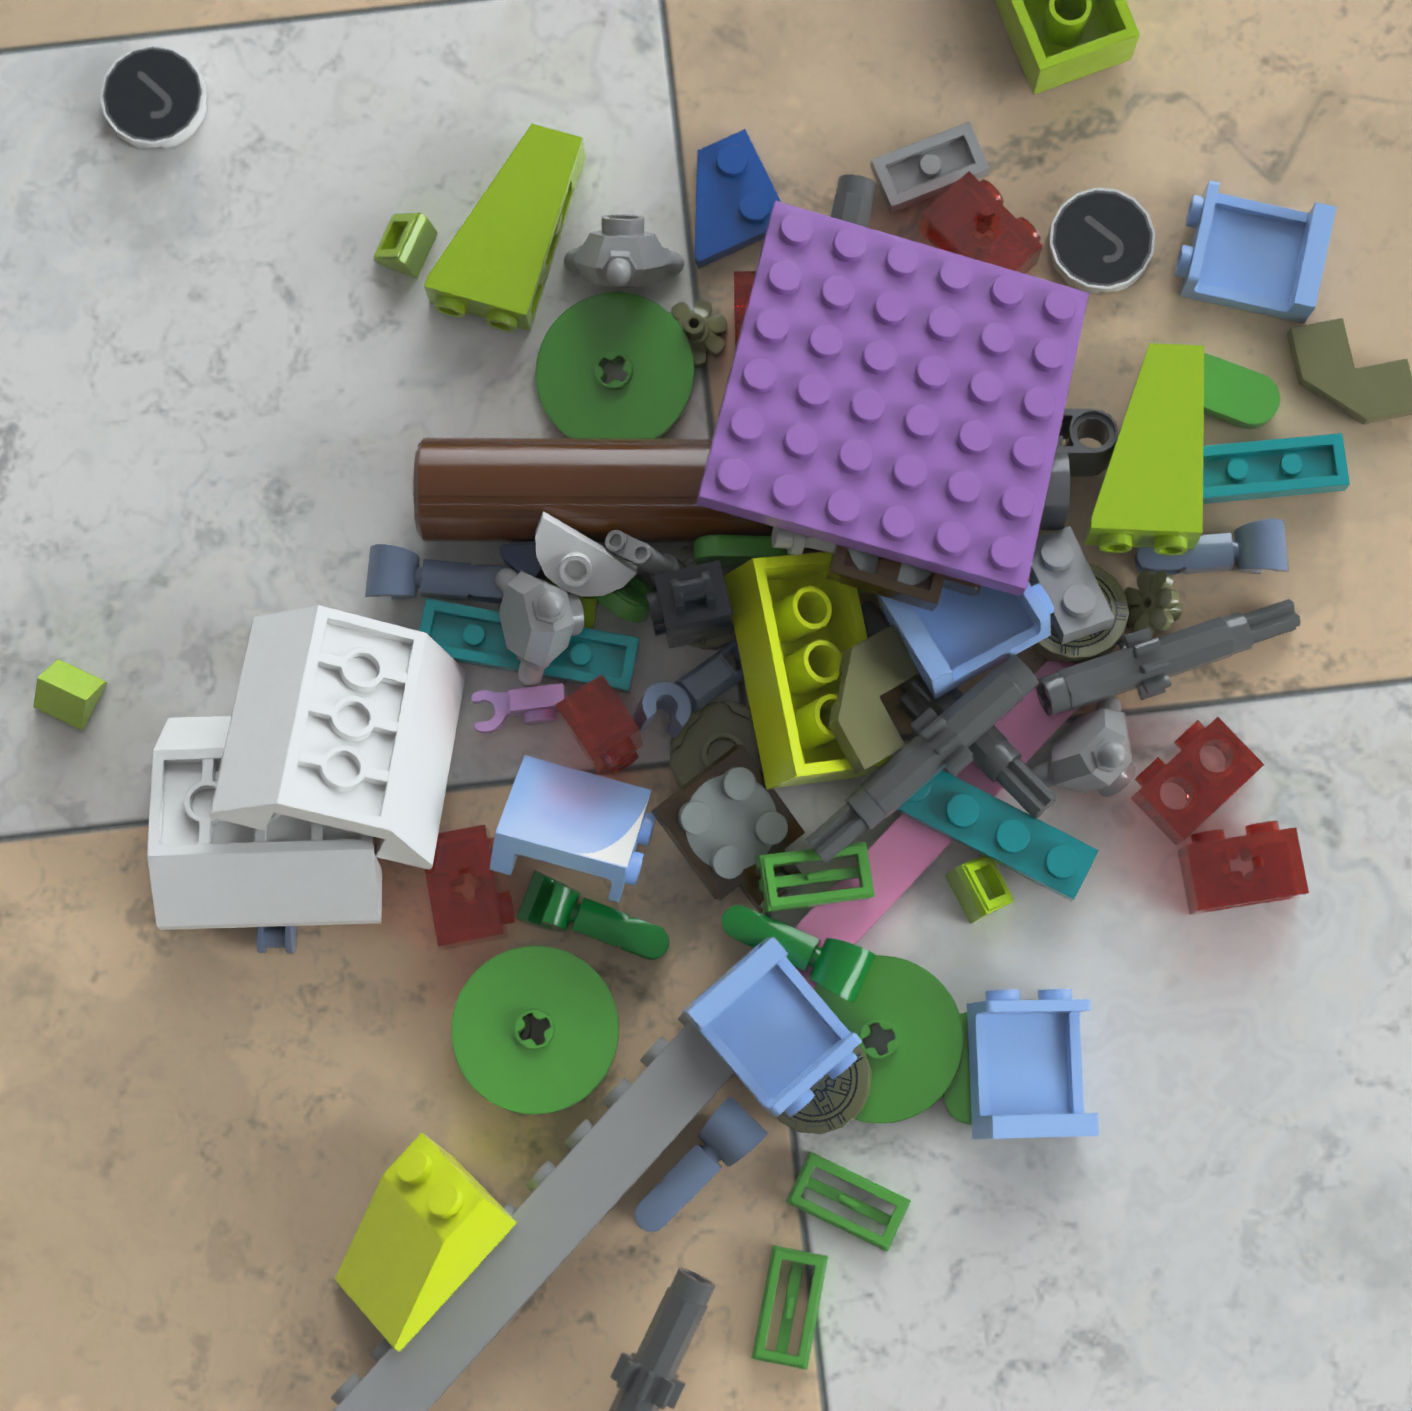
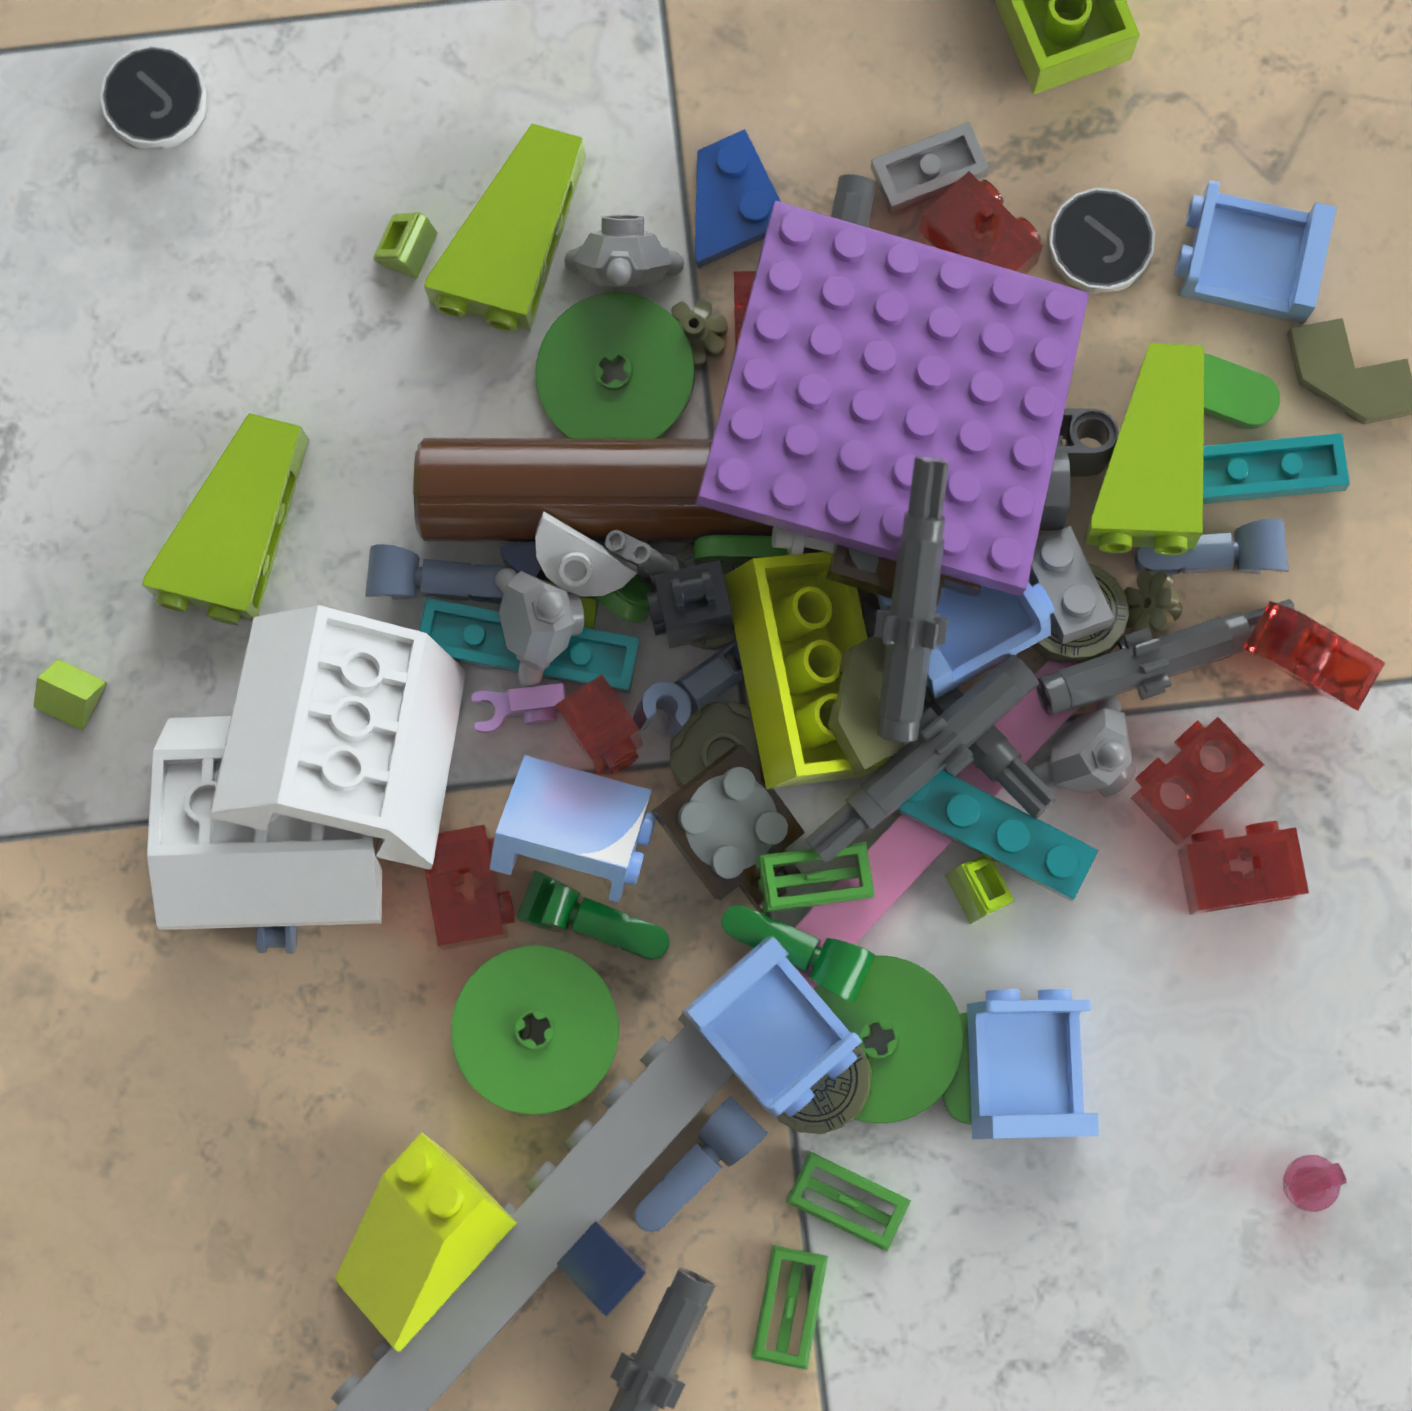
none -> lime slope [142,413,309,626]
none -> dark blue slope [557,1221,646,1317]
none -> dark grey piece [874,456,949,742]
none -> clear red brick [1243,601,1385,711]
none -> clear pink plate [1283,1155,1347,1212]

